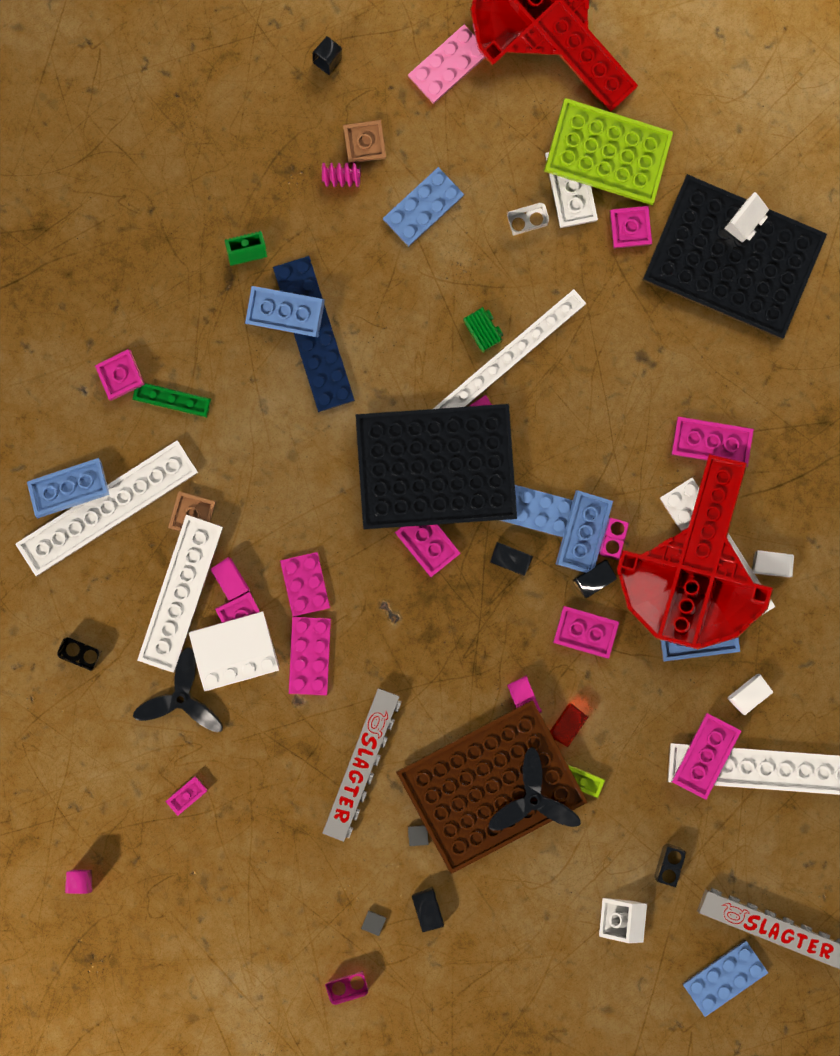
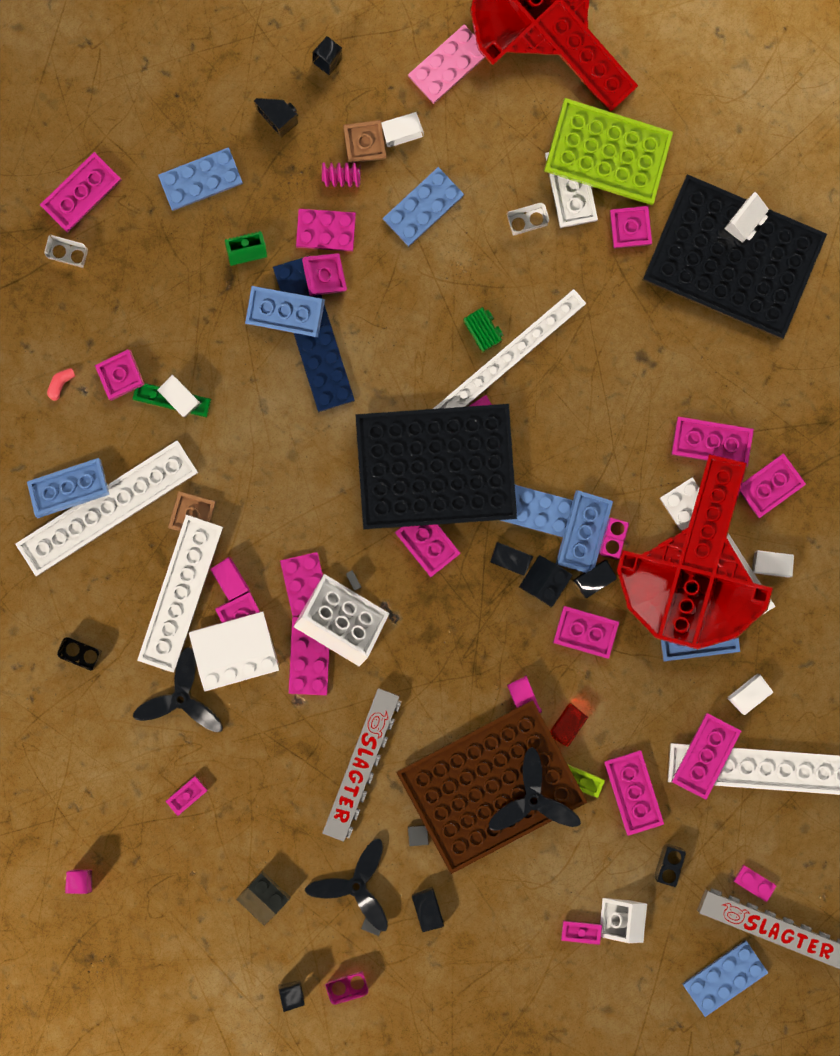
none -> dark pink plate [40,152,122,233]
none -> white piece [44,235,88,268]
none -> coral arm [47,368,75,401]
none -> medium blue plate [158,147,243,211]
none -> white piece [158,375,201,418]
none -> pearl dark grey slope [236,871,291,926]
none -> black slope [254,98,298,138]
none -> black piece [278,980,305,1012]
none -> white slope [294,574,389,666]
none -> dark pink plate [296,209,356,252]
none -> dark pink plate [302,253,347,296]
none -> black piece [305,839,388,931]
none -> dark grey tile [346,570,362,590]
none -> white piece [381,112,424,147]
none -> black slope [519,555,573,608]
none -> dark pink plate [561,920,602,945]
none -> dark pink plate [604,750,664,836]
none -> dark pink plate [733,865,777,902]
none -> dark pink plate [740,453,806,518]

